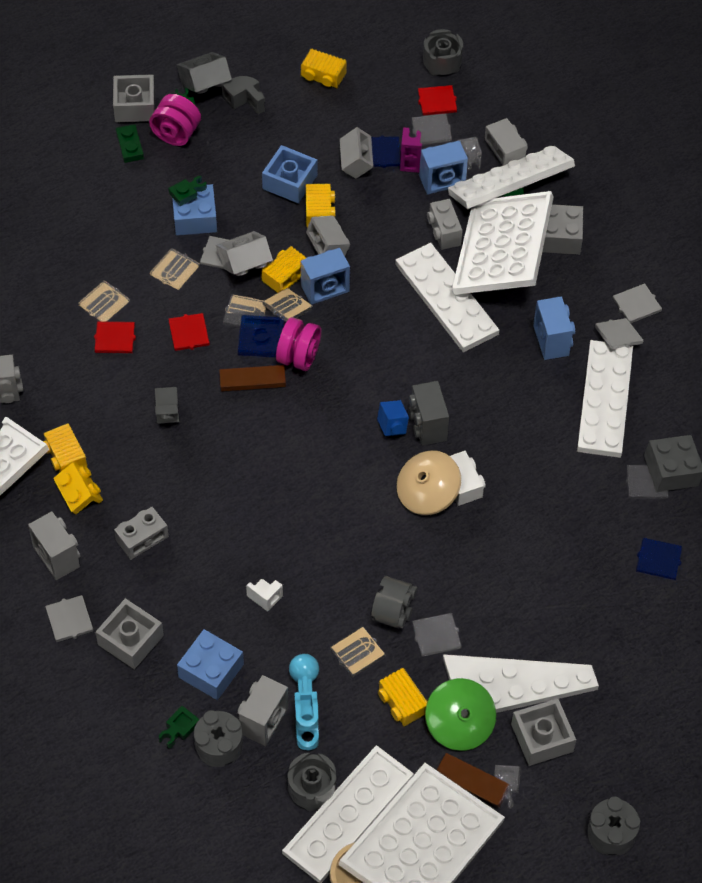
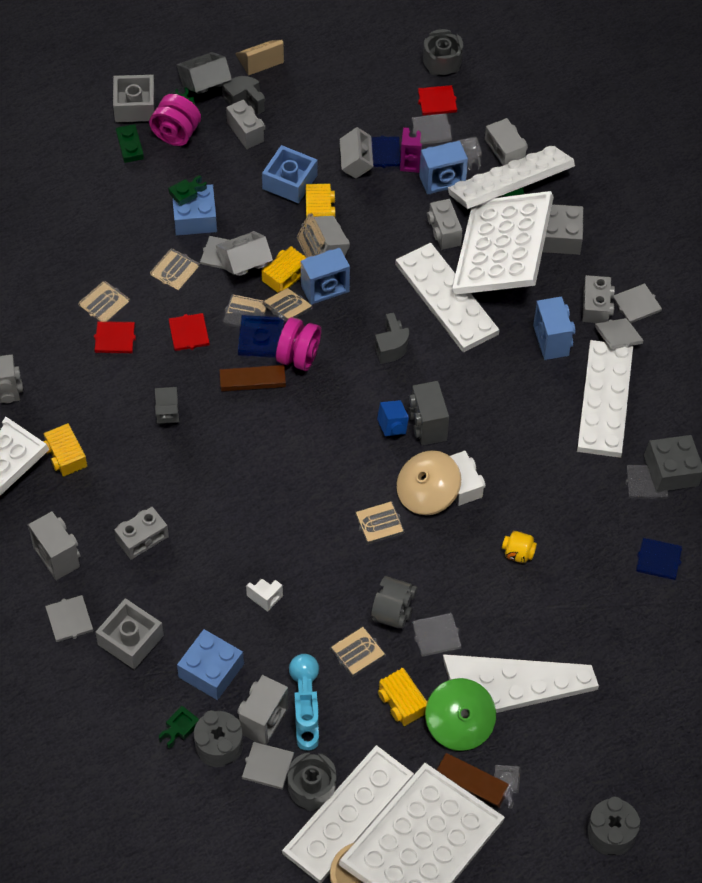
yellow bracket [53,462,103,514] -> none
yellow brick [301,48,347,88] -> none
light grey brick [511,698,576,766] -> none
none -> light grey brick [226,99,265,149]
none -> tan slope [236,40,284,75]
none -> light grey piece [242,742,294,790]
none -> clear piece [297,213,326,257]
none -> piece [355,501,405,544]
none -> dark grey brick [375,313,409,364]
none -> yellow head [502,531,537,563]
none -> light grey brick [582,275,615,323]

